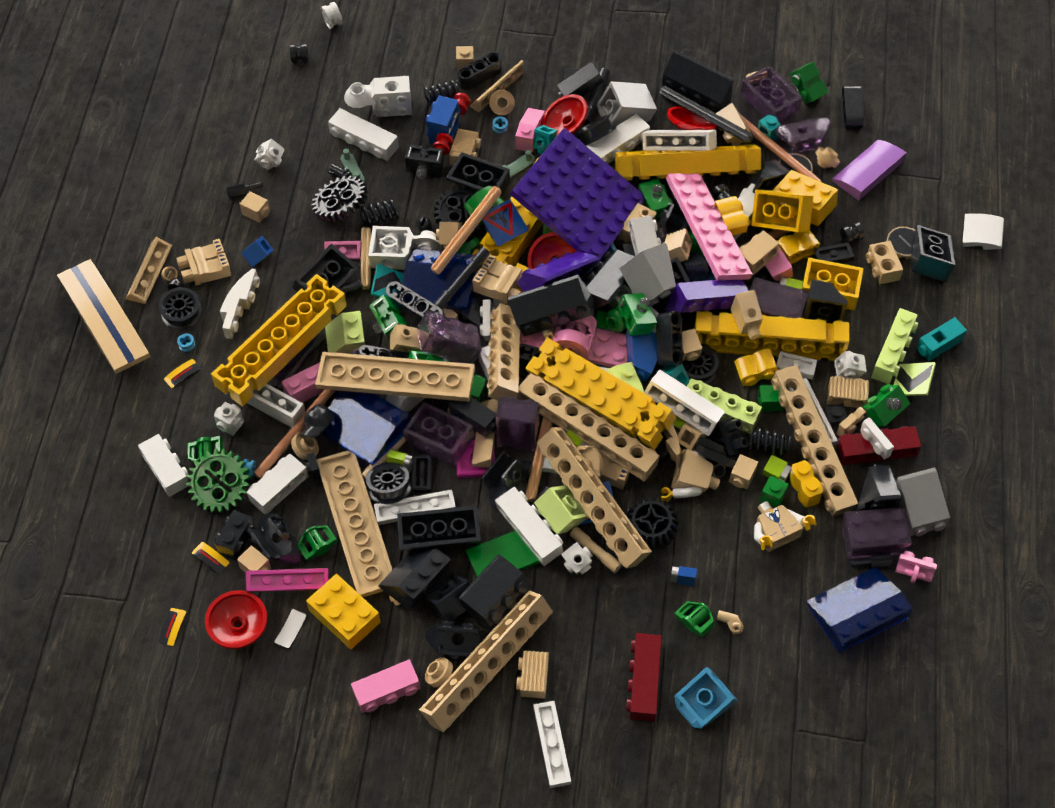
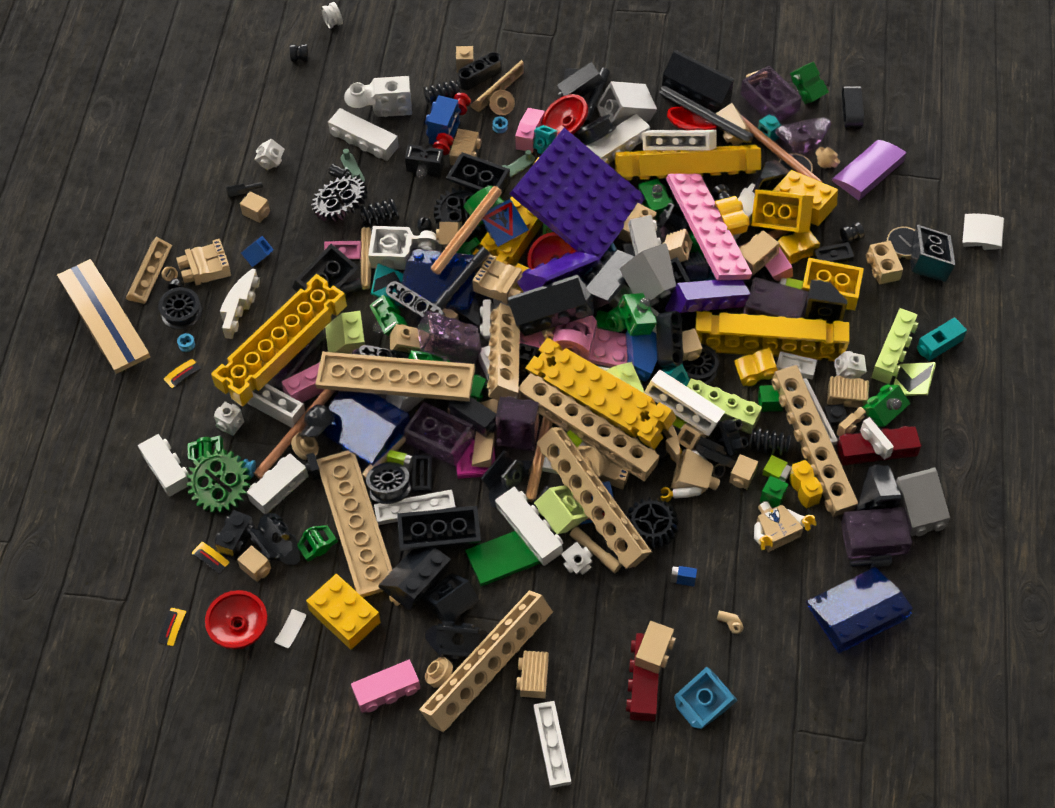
dark pink plate [245,568,329,592] -> none
black slope [459,554,533,630] -> none
green piece [675,601,715,637] -> none
tan torso [731,290,763,340] -> none
bright pink hips [895,551,937,583] -> none
none -> tan brick [635,621,676,674]

